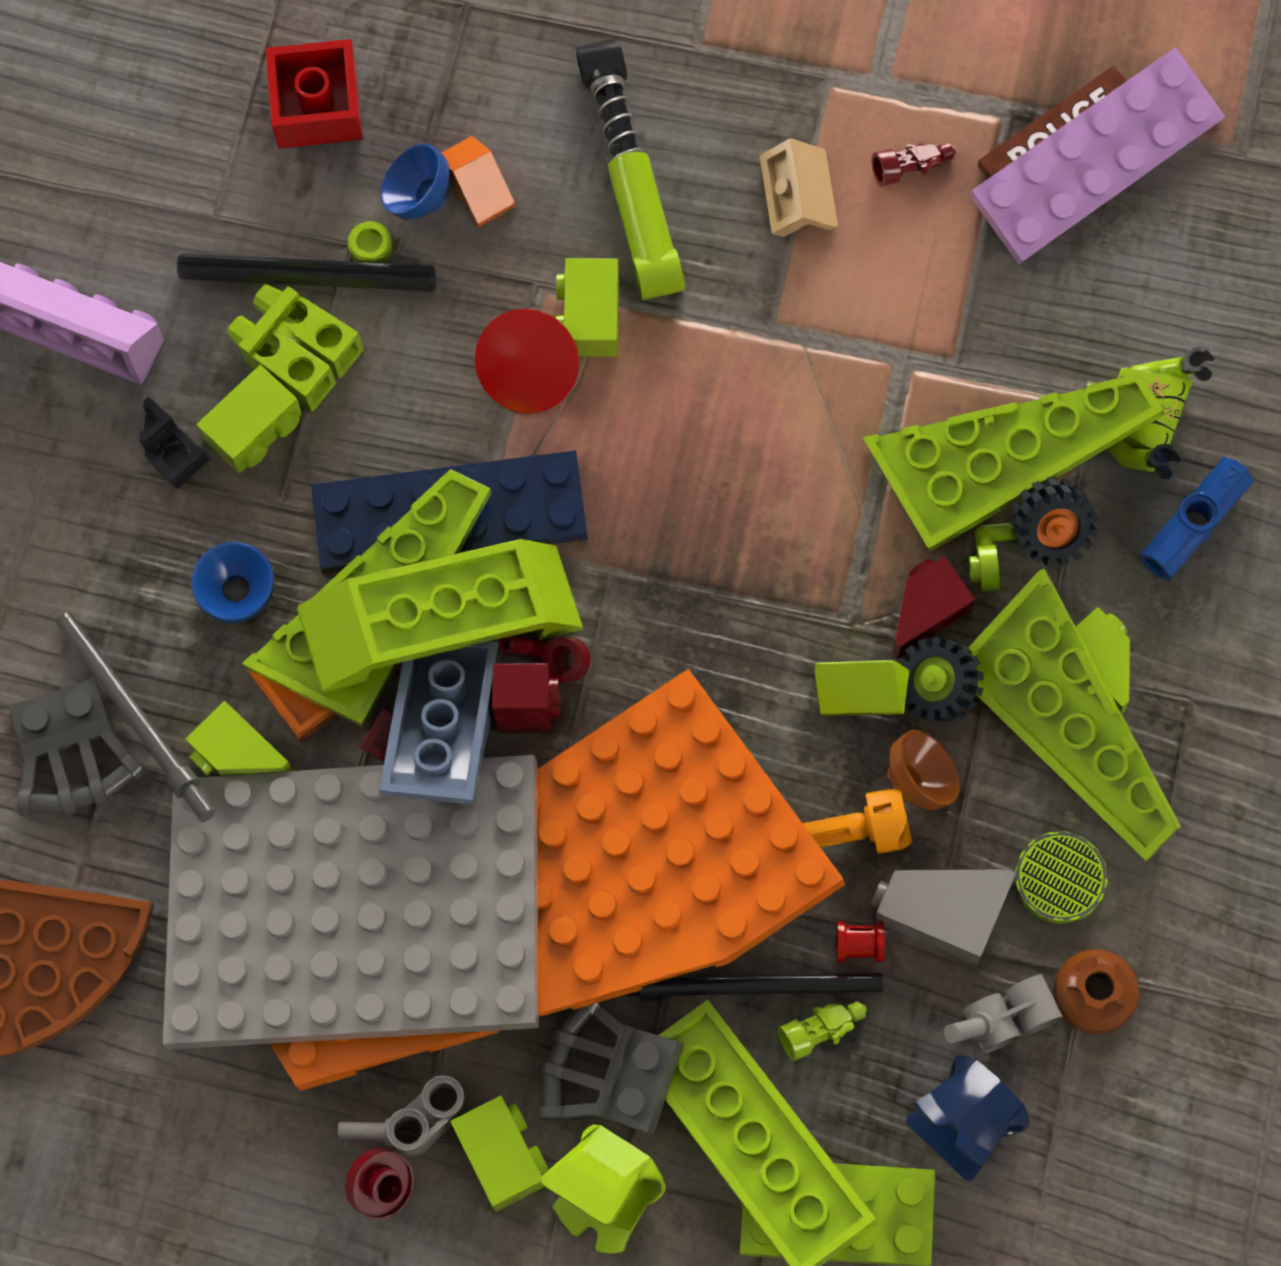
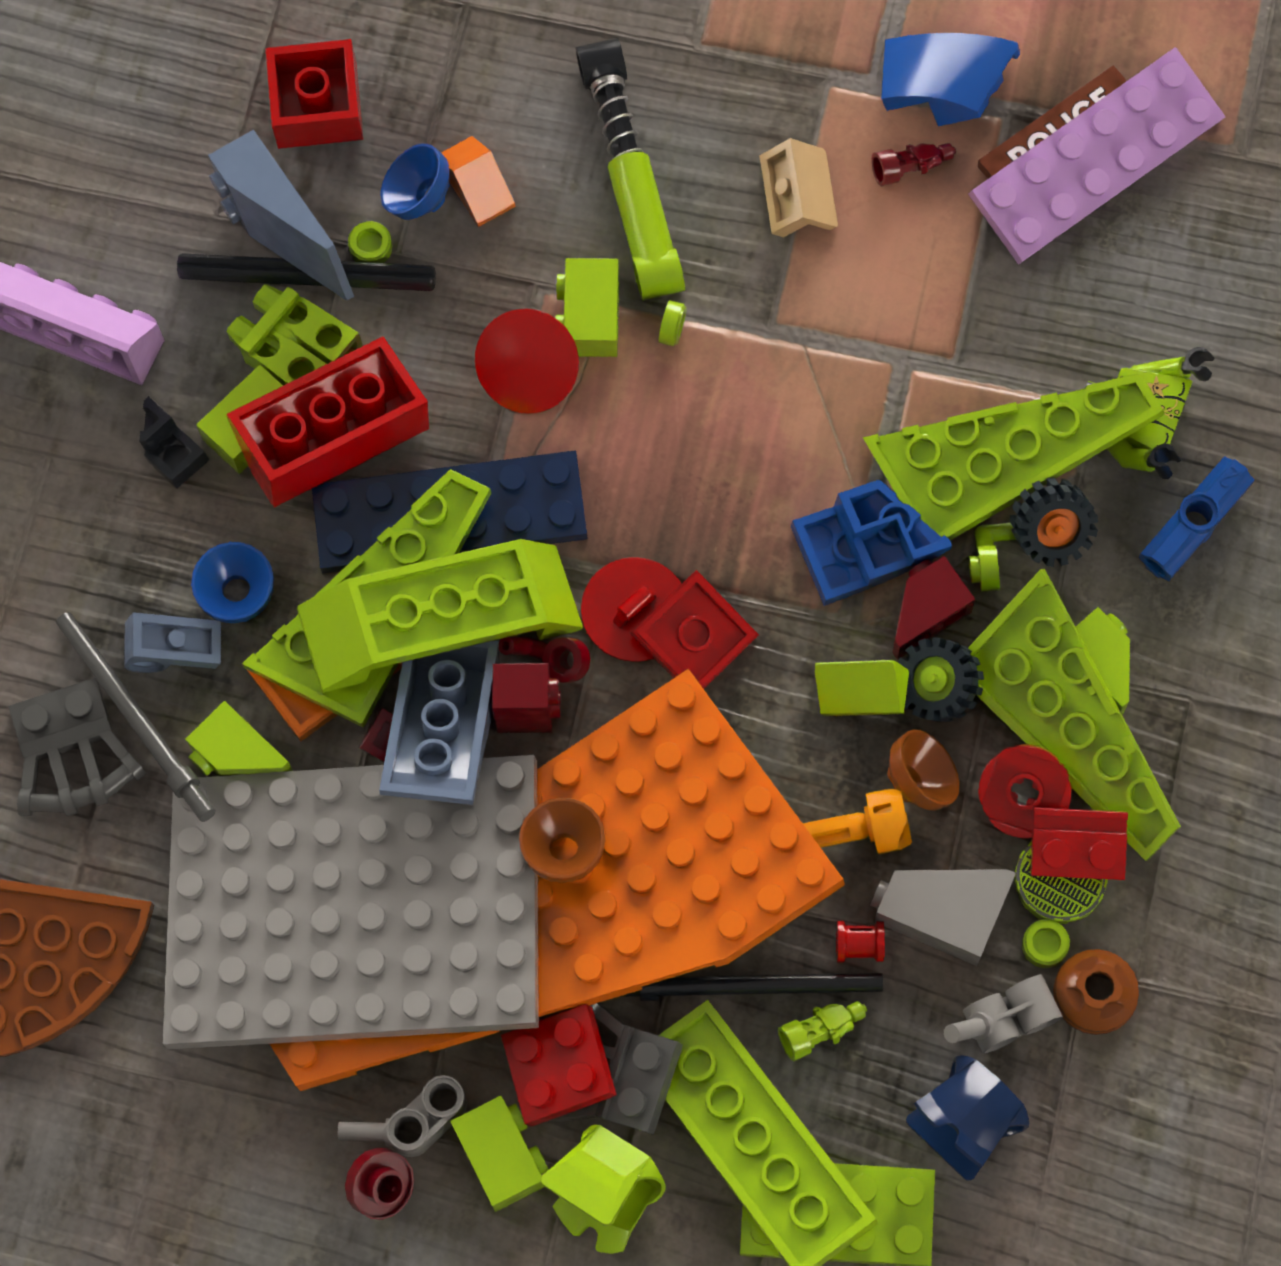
none -> sand blue plate [124,612,221,673]
none -> sand blue slope [208,130,354,301]
none -> red slope [227,336,429,508]
none -> red plate [501,1004,617,1127]
none -> dark orange piece [519,798,605,883]
none -> red shield [581,557,681,662]
none -> red plate [630,570,759,689]
none -> lime tile [659,300,687,346]
none -> blue slope [791,479,952,606]
none -> blue slope [881,33,1020,127]
none -> red plate [978,744,1072,838]
none -> lime tile [1022,919,1070,968]
none -> red plate [1030,807,1128,880]

